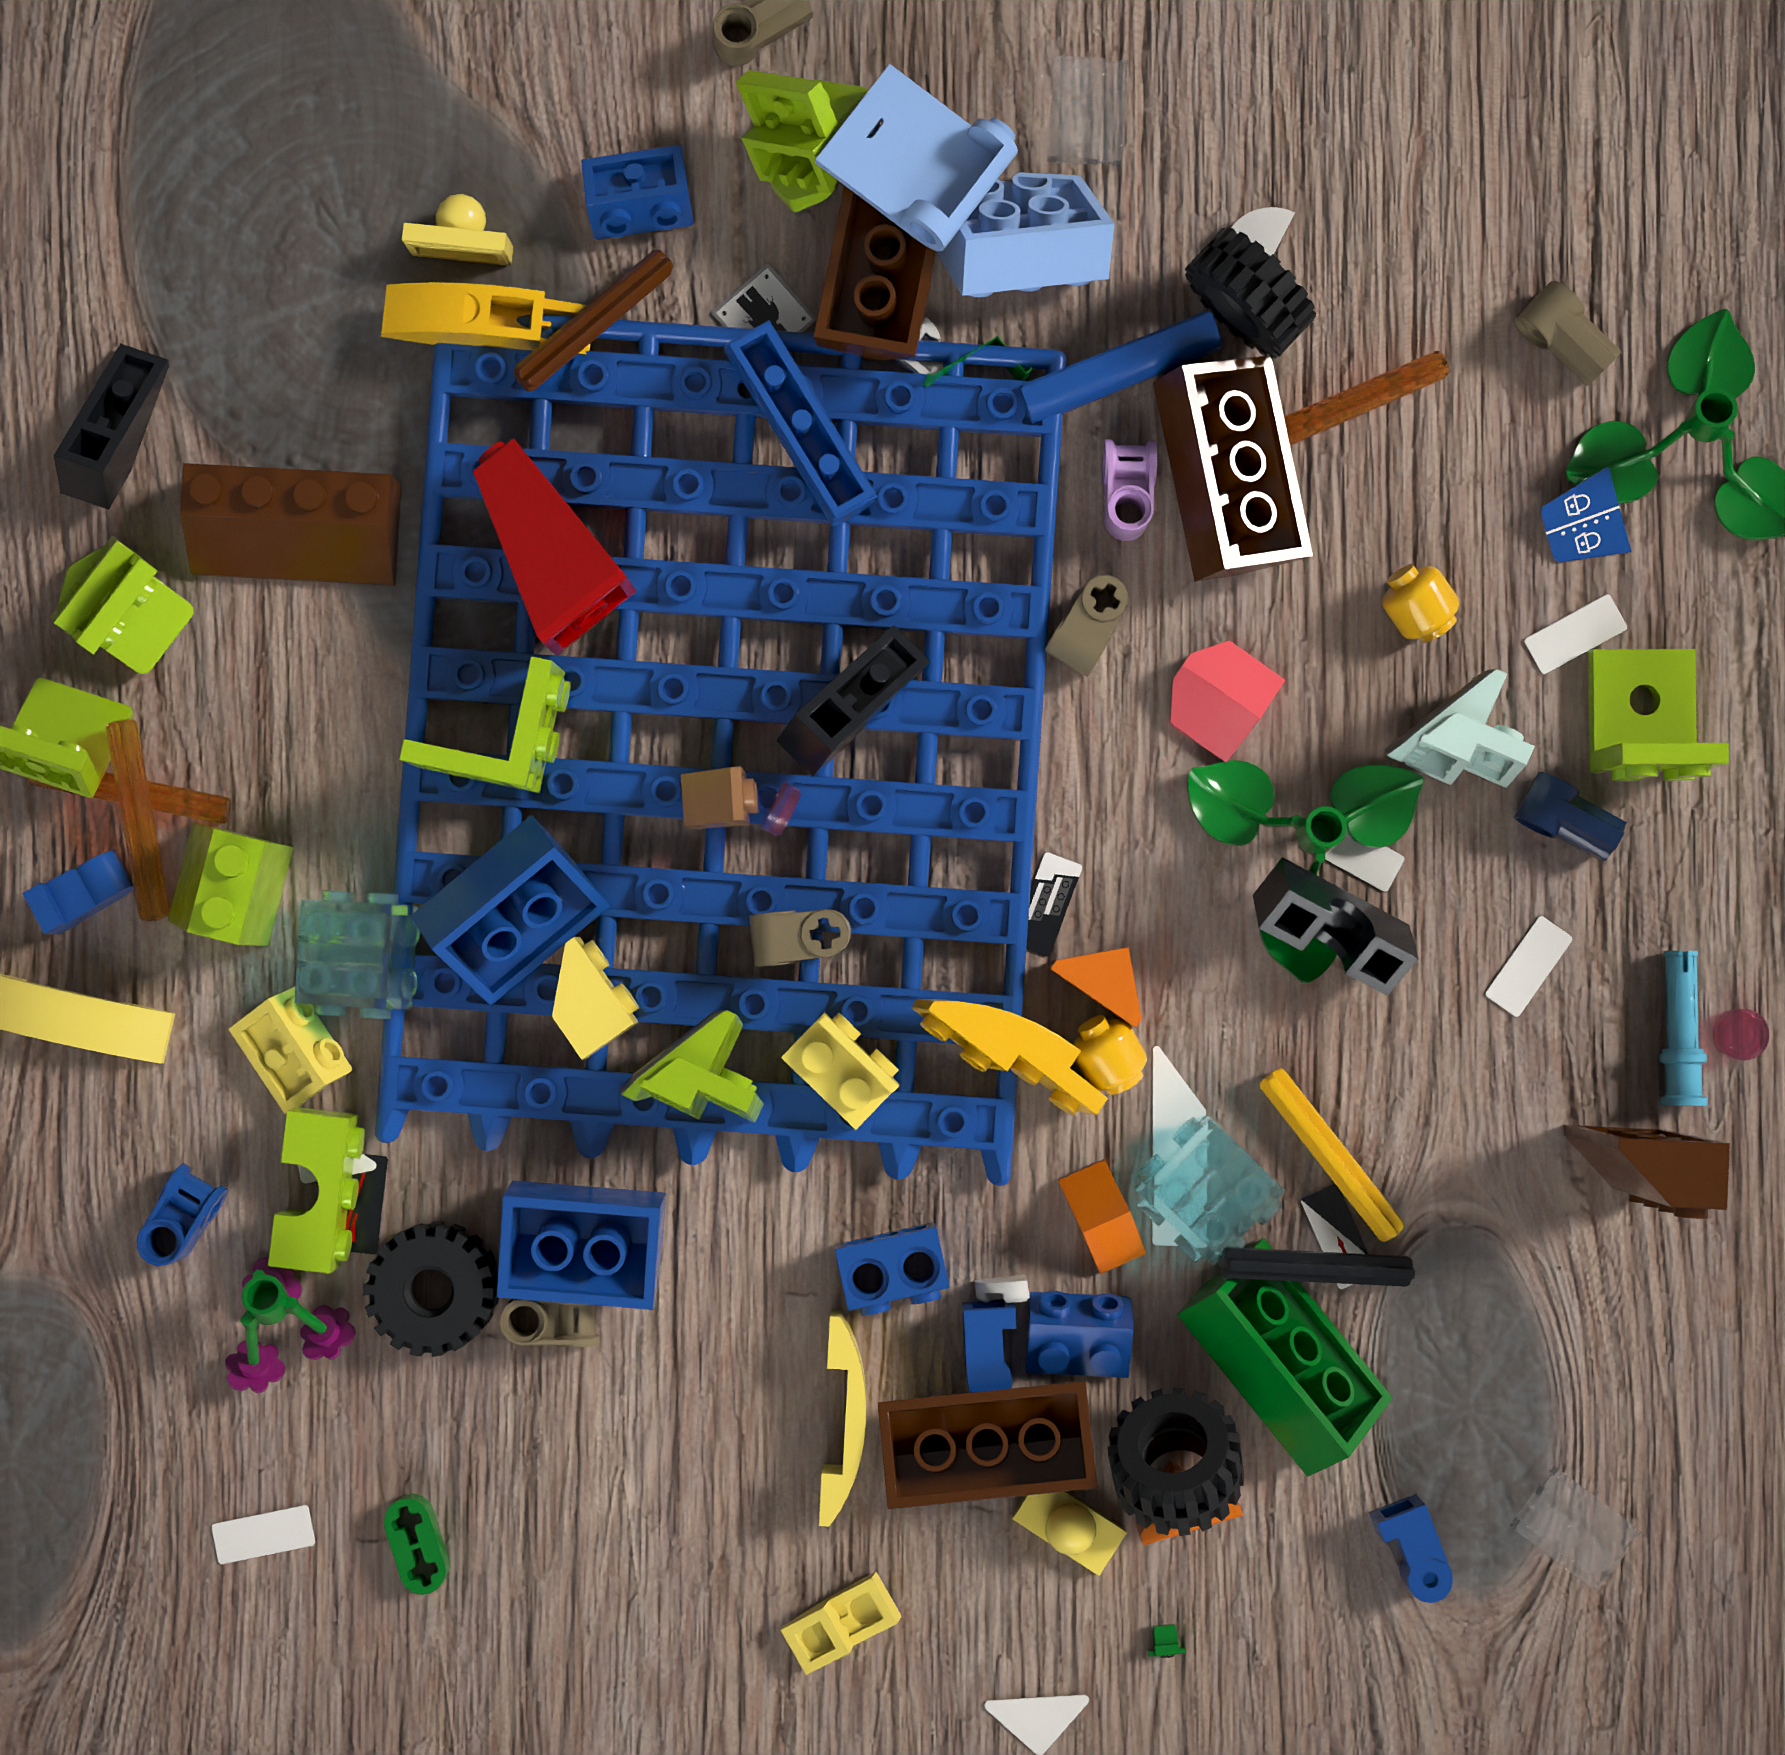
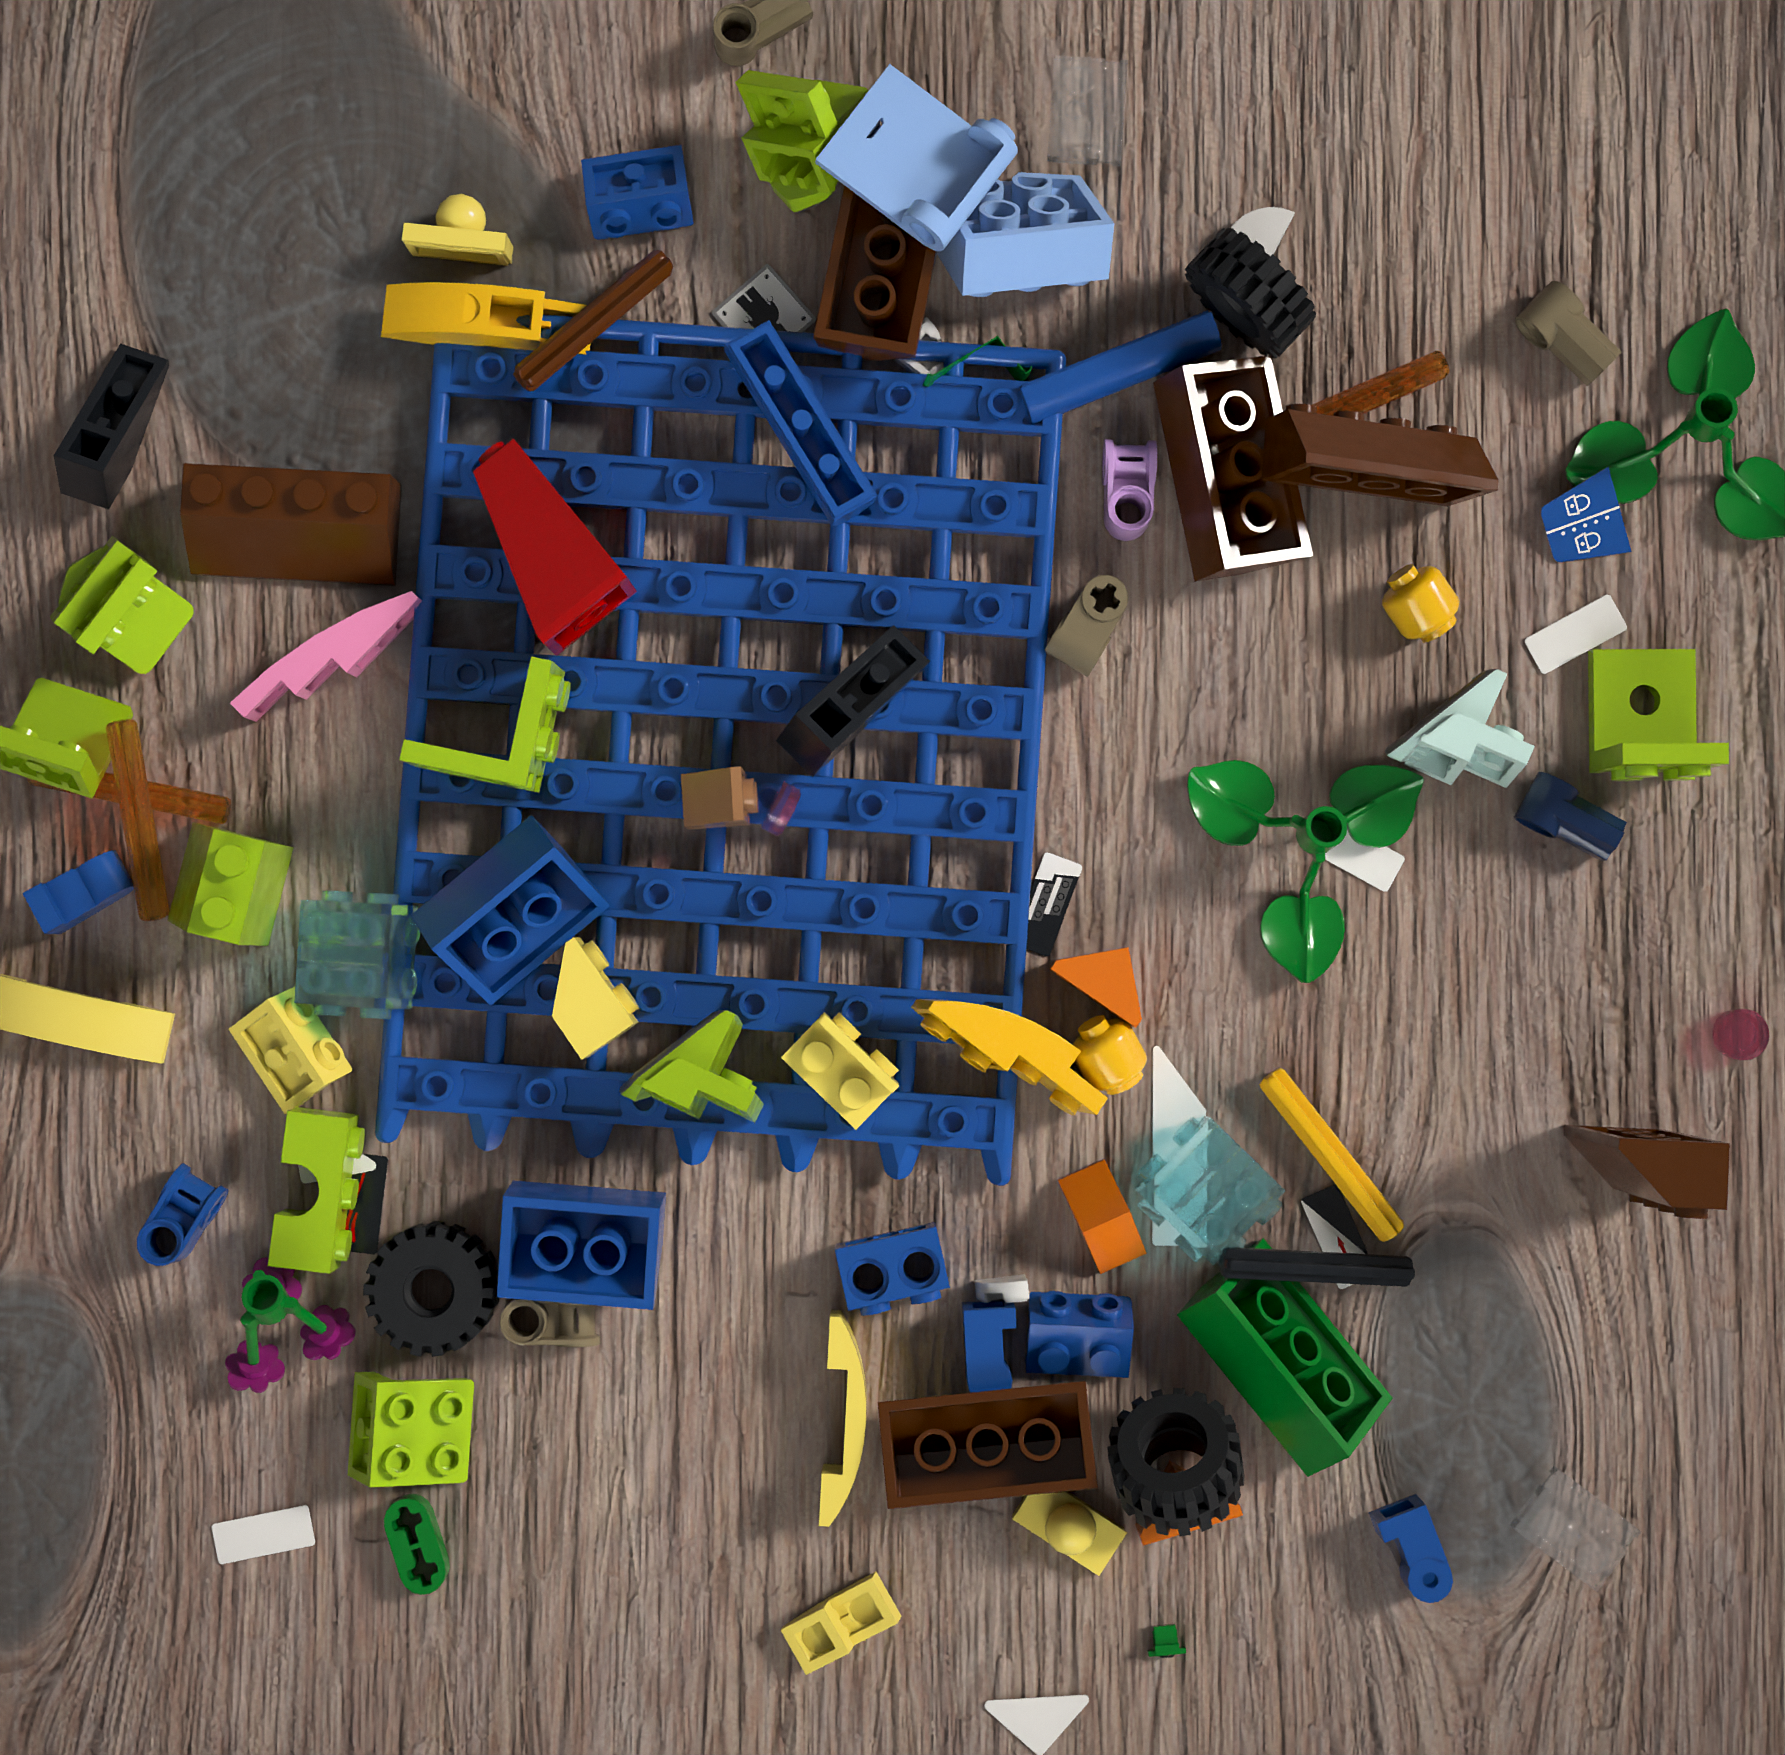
dark tan piece [749,909,851,967] -> none
coral slope [1169,640,1285,763] -> none
black arch [1253,857,1419,996] -> none
white sticker [1486,916,1572,1017] -> none
medium azure pin [1659,951,1708,1106] -> none
none -> bright pink slope [230,591,422,722]
none -> lime bracket [347,1371,474,1488]
none -> reddish brown slope [1261,404,1499,507]

